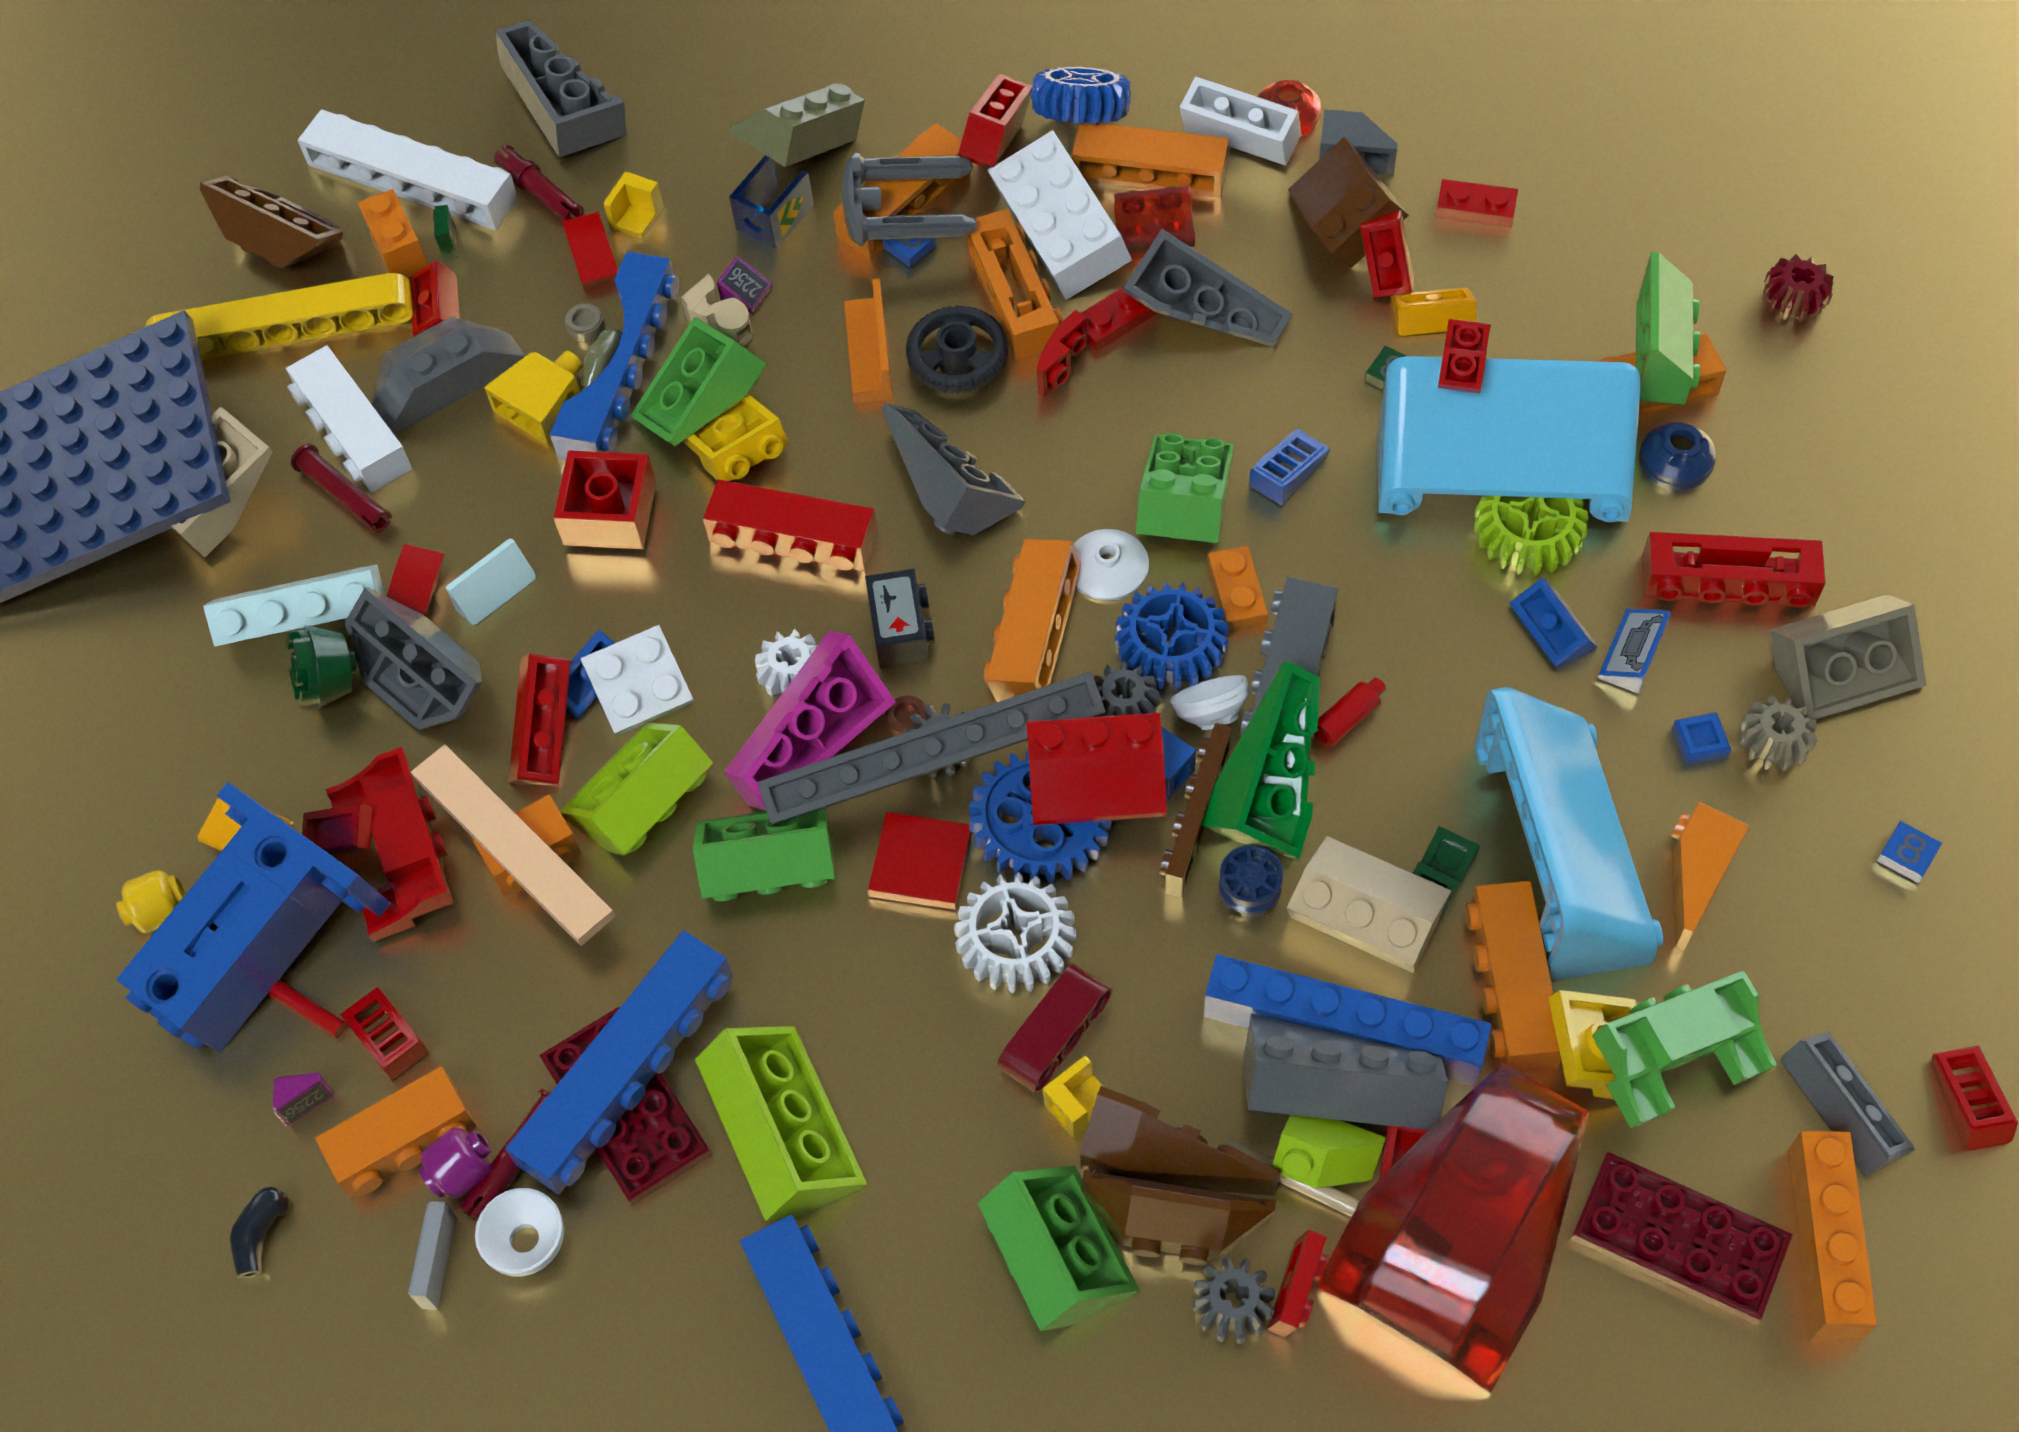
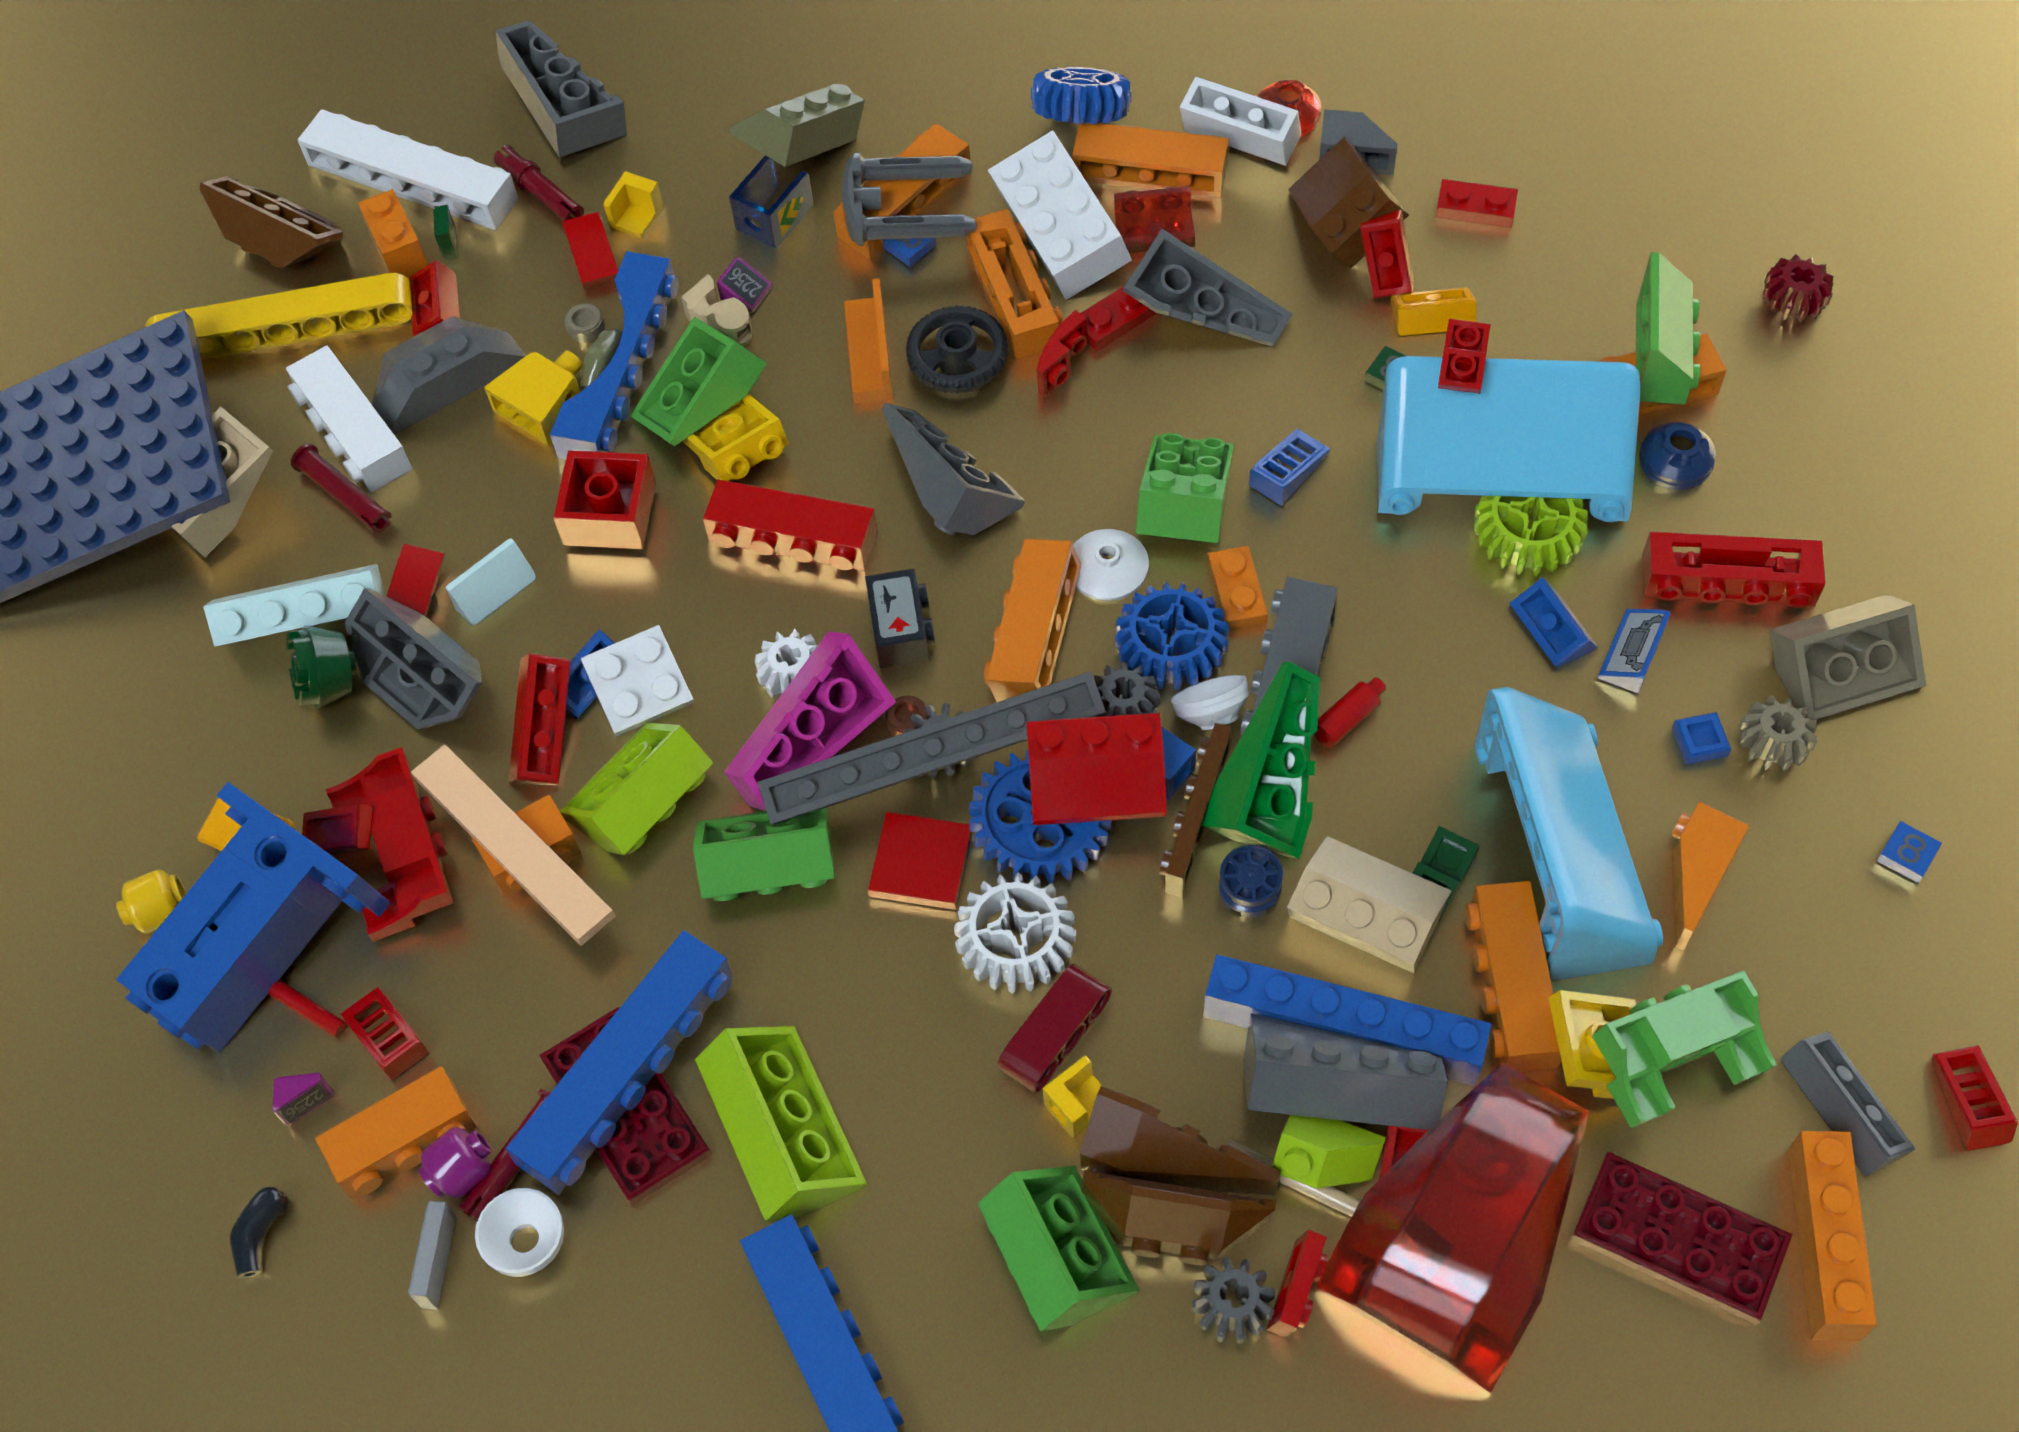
red brick [958,74,1033,167] -> none

